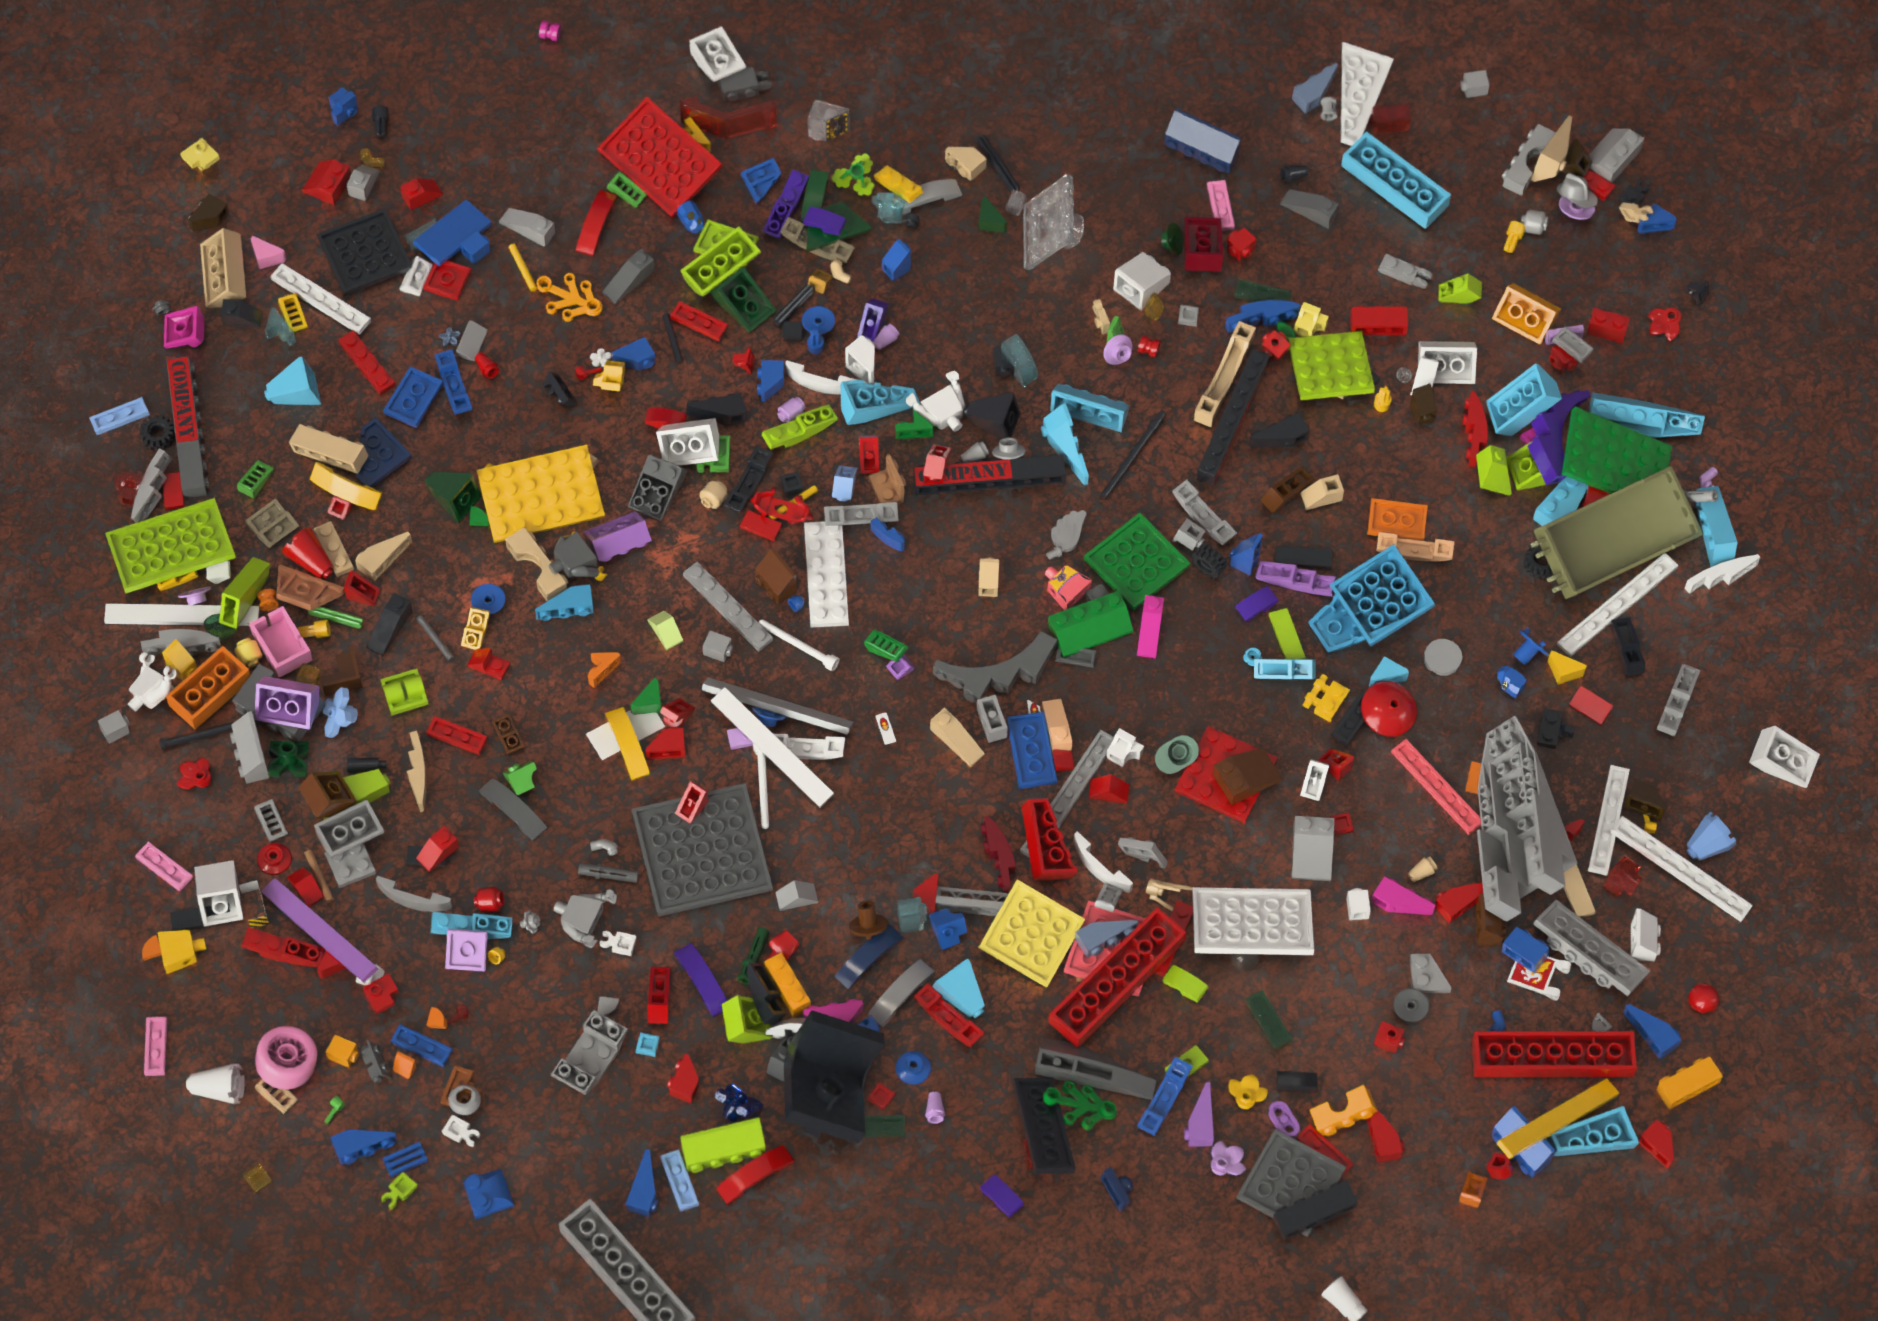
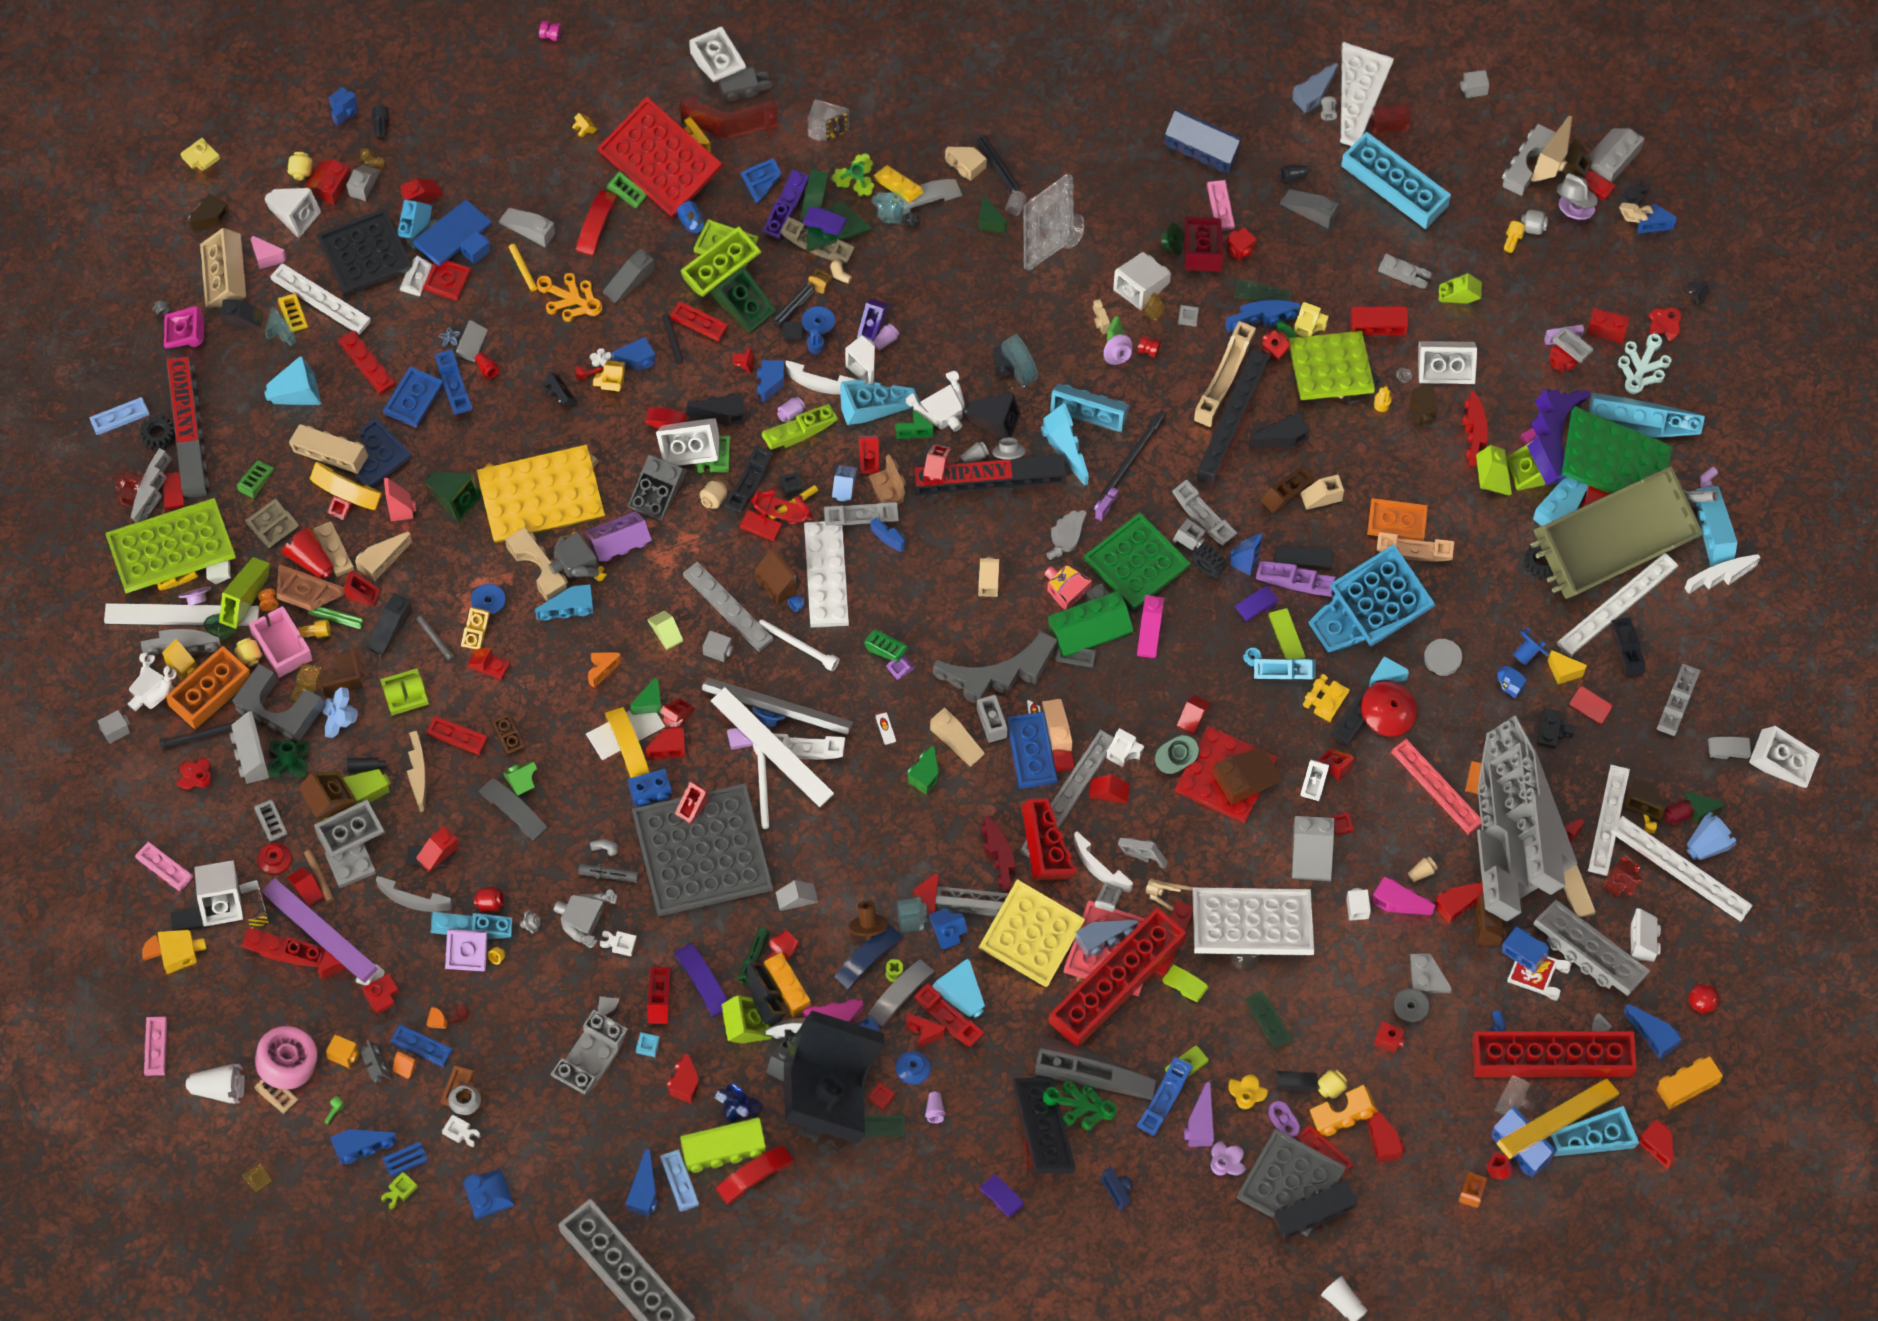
medium lavender slope [255,676,320,729] -> none
green tile [470,506,489,526] -> none
blue slope [882,239,911,282] -> none
white slope [1411,357,1439,395] -> none
medium azure slope [1486,363,1562,436] -> none
light orange slope [1492,283,1561,344] -> none
none -> white slope [265,188,321,238]
none -> light yellow head [288,152,312,180]
none -> coral slope [384,478,416,521]
none -> dark azure slope [398,200,432,239]
none -> yellow tile [572,113,597,137]
none -> blue brick [628,769,672,807]
none -> lime bush [886,959,903,983]
none -> red slope [905,1013,945,1048]
none -> green slope [907,746,938,795]
none -> medium lavender plate [1094,487,1119,522]
none -> slope [1177,695,1211,735]
none -> light yellow head [1318,1070,1347,1099]
none -> clear plate [1494,1075,1536,1115]
none -> light aqua plant [1618,334,1671,394]
none -> dark red brick [1663,800,1694,825]
none -> dark green slope [1683,791,1725,824]
none -> light grey slope [1708,737,1751,759]

